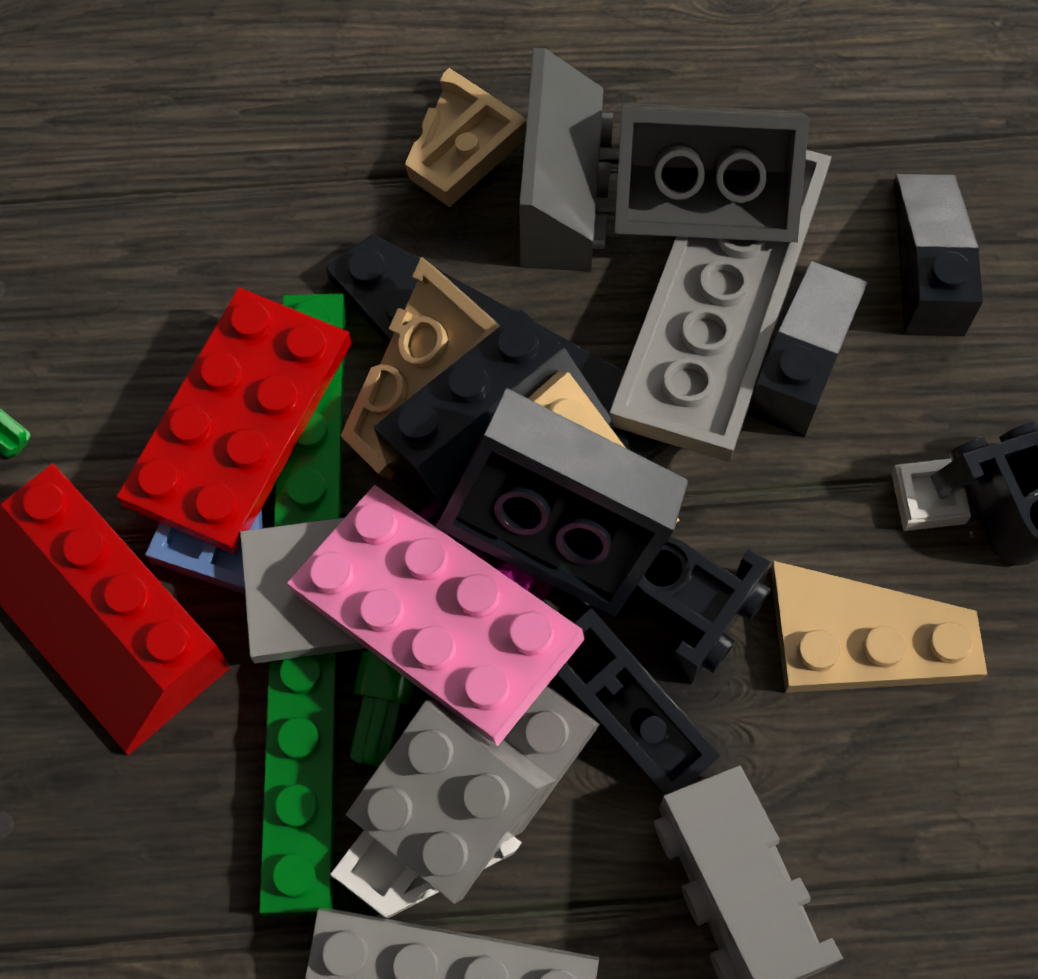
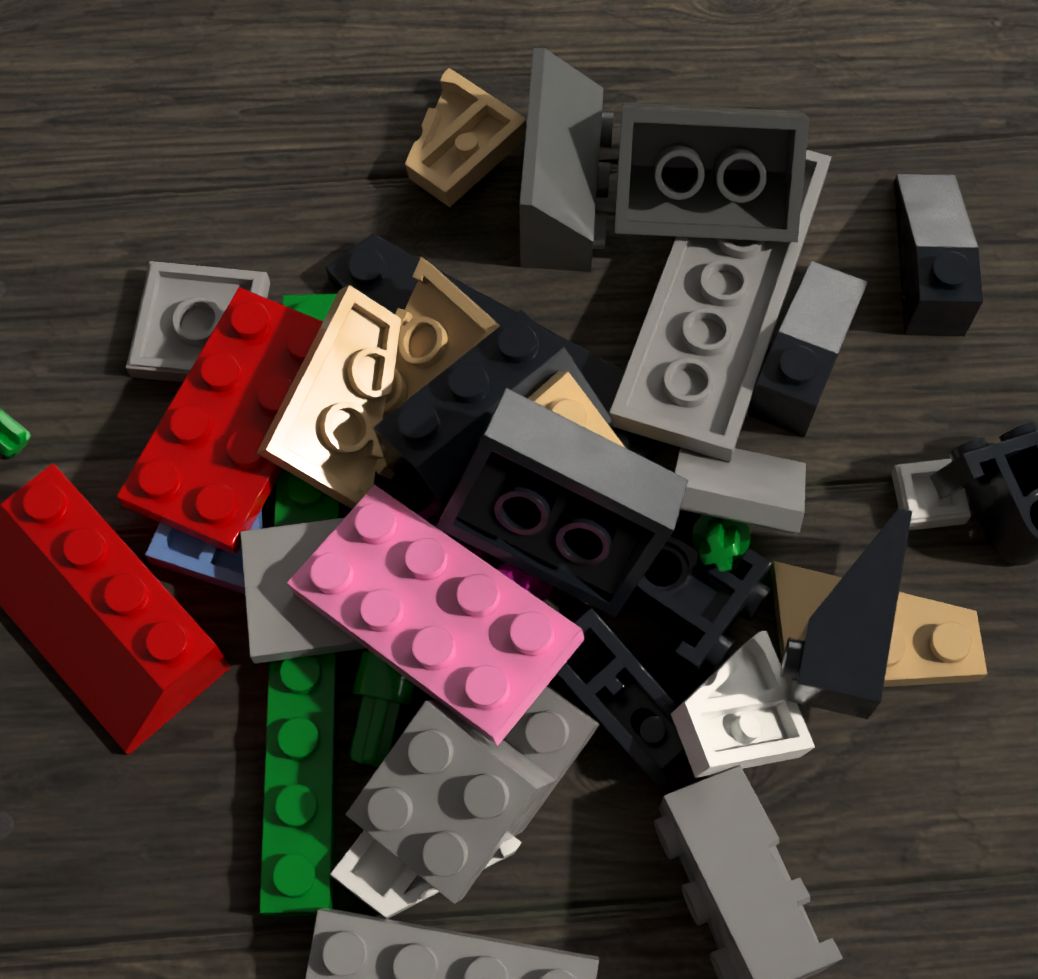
none -> light grey tile [126,261,270,382]
none -> tan wing [257,285,401,509]
none -> white wing [671,631,815,778]
none -> light grey tile [675,447,806,534]
none -> green piece [692,513,751,573]
none -> black slope [780,508,912,720]

